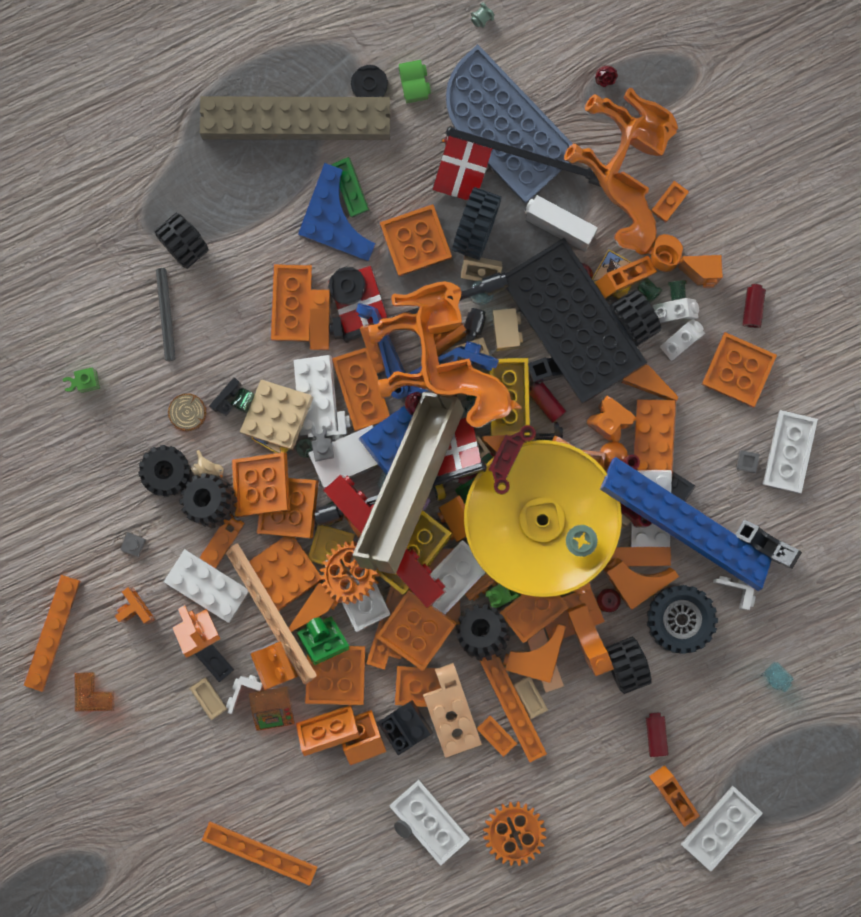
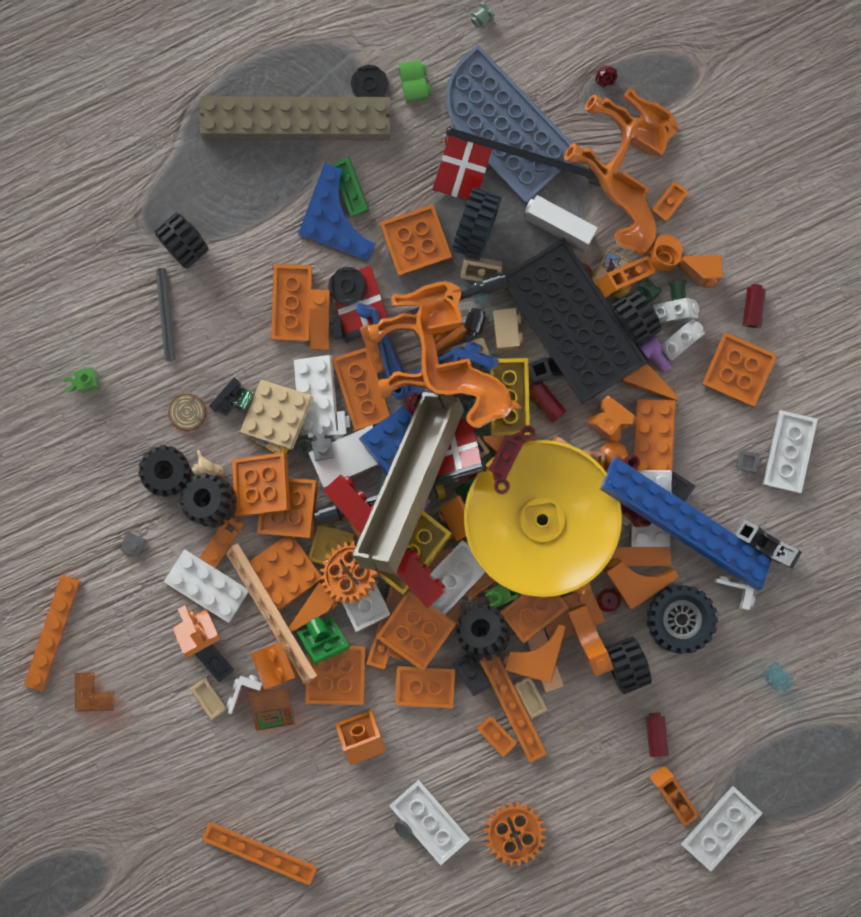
orange bracket [115,587,156,624] -> none
orange plate [296,705,360,756] -> none
black brick [377,700,433,755] -> none
light nougat hinge [423,663,482,758] -> none
black bracket [535,422,563,441] -> none
sand green gear [566,525,597,557] -> none
none -> black hinge [453,654,490,696]
none -> medium lavender pin [637,336,672,373]

